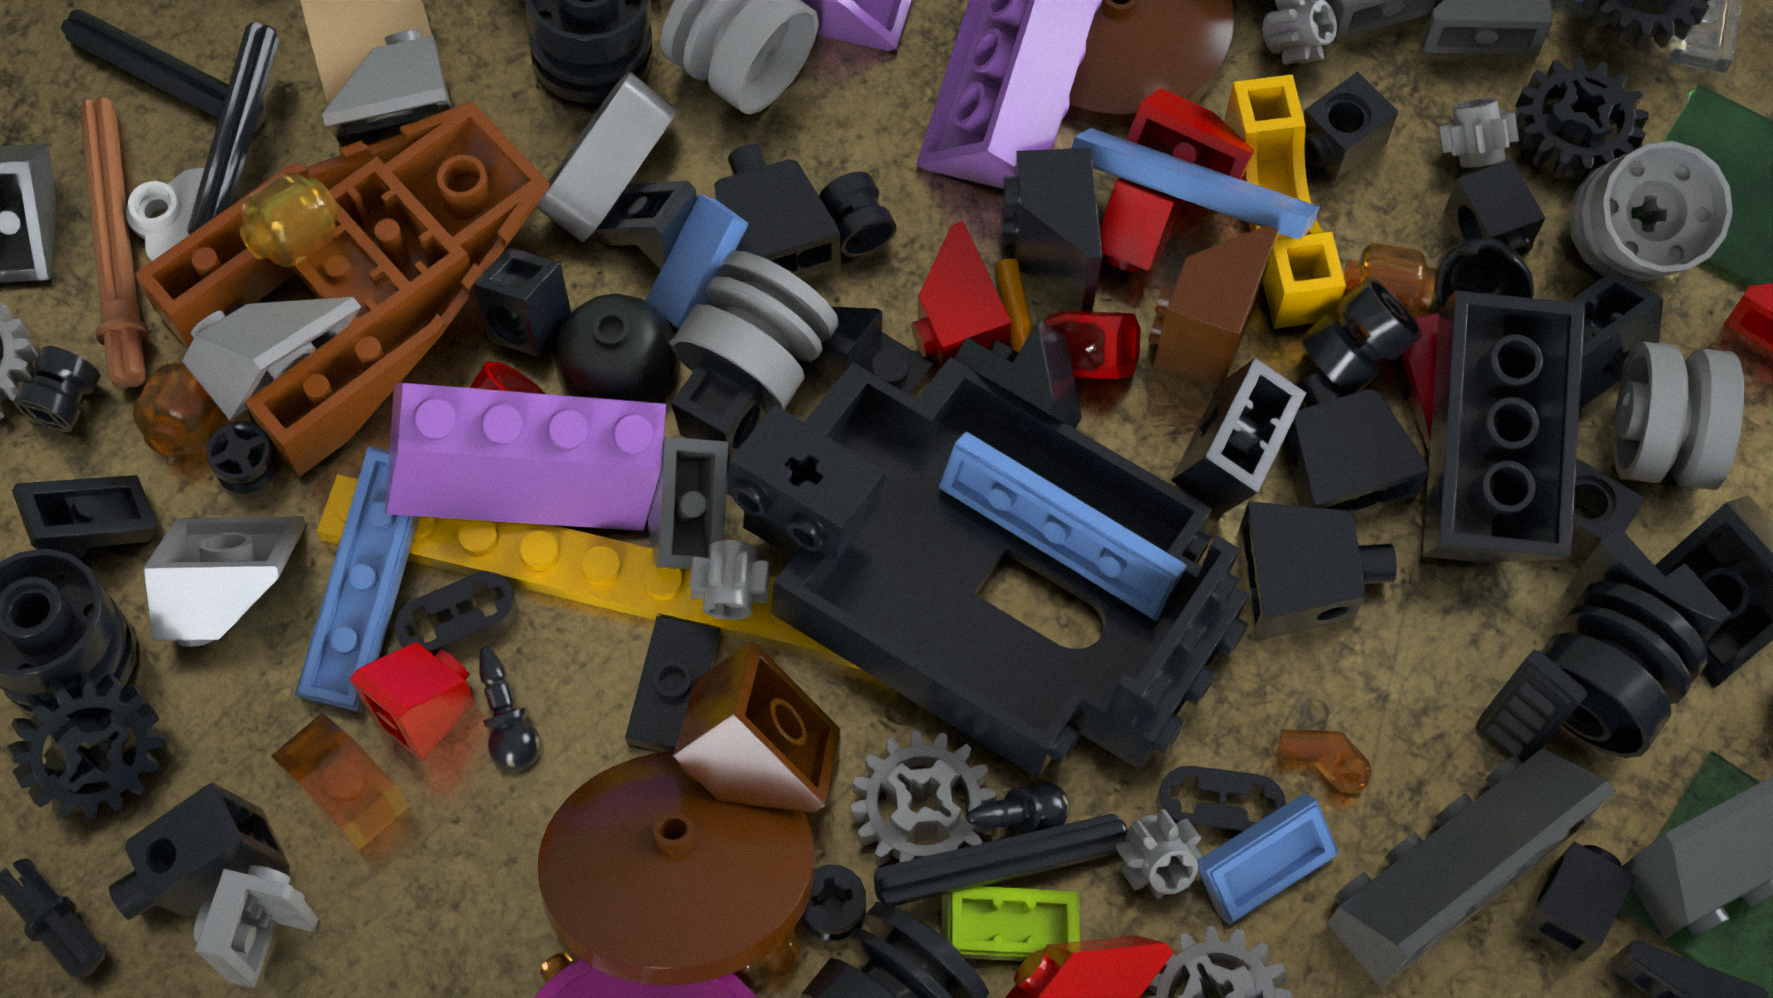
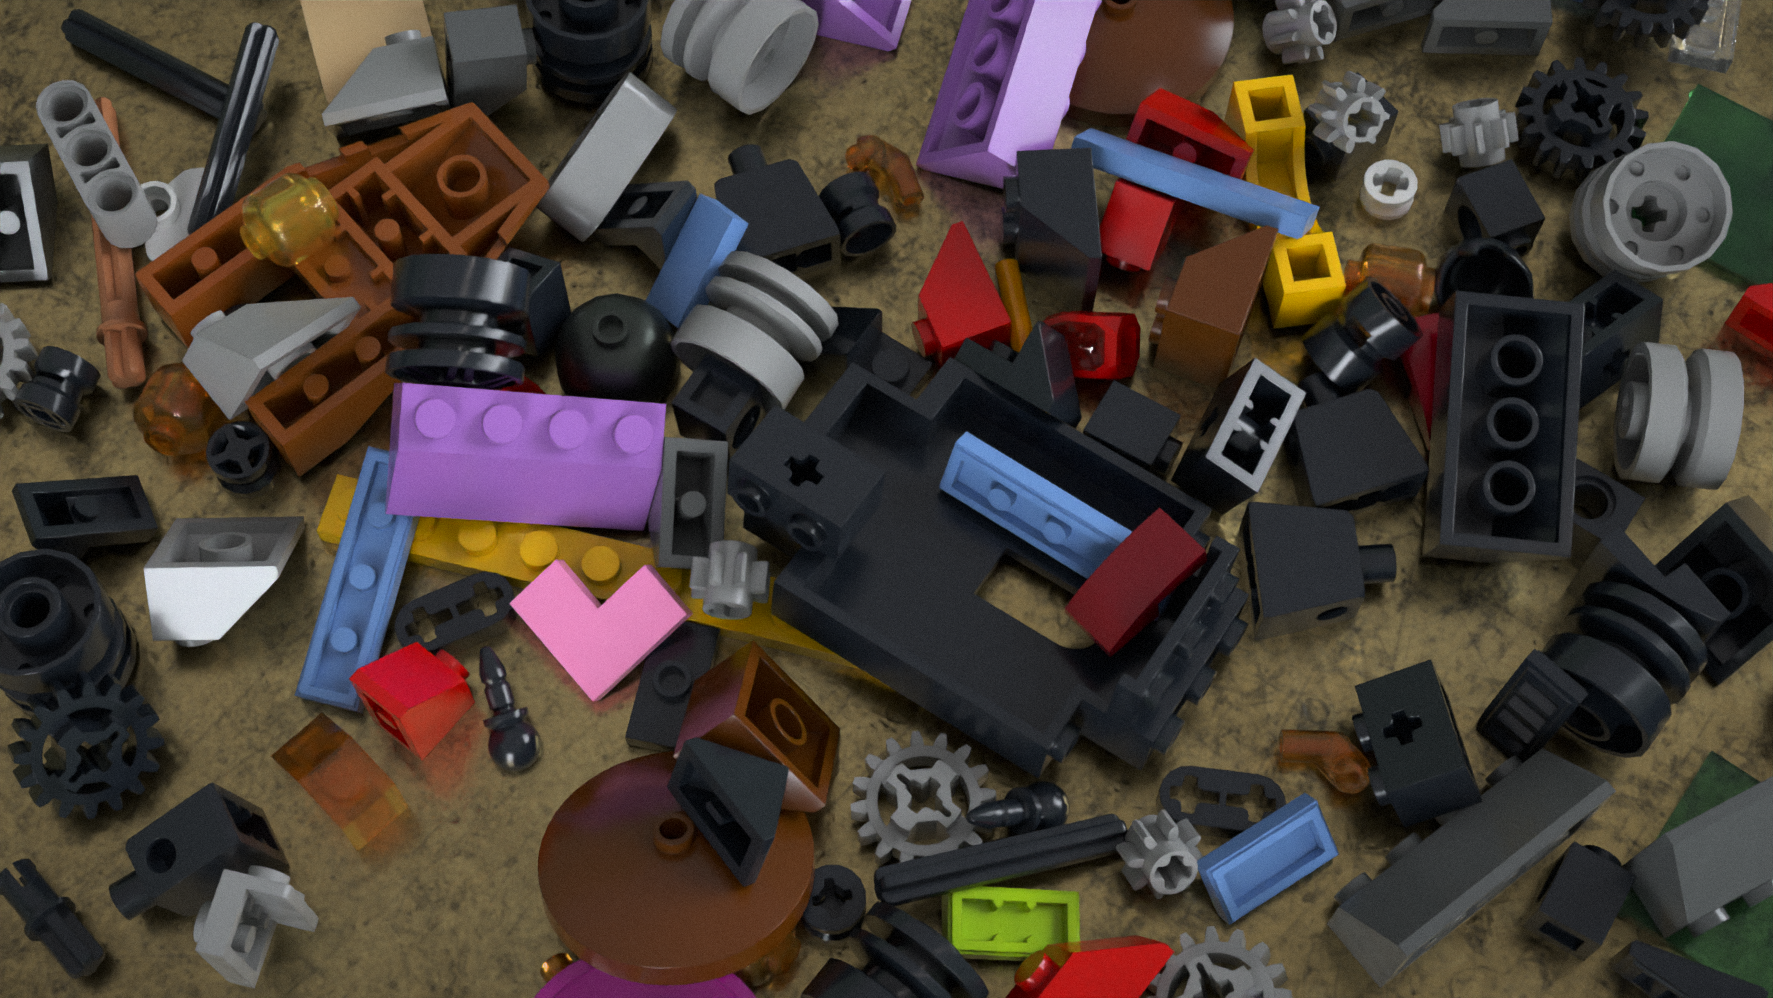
none -> light grey beam [36,80,158,248]
none -> black wheel [385,254,531,390]
none -> dark grey slope [444,5,537,116]
none -> bright pink tile [509,560,693,702]
none -> black slope [667,737,789,887]
none -> clear orange arm [845,135,924,209]
none -> dark red slope [1065,508,1207,657]
none -> black brick [1083,380,1183,476]
none -> light grey gear [1308,71,1390,153]
none -> black brick [1352,659,1483,827]
none -> white bush [1360,160,1417,220]

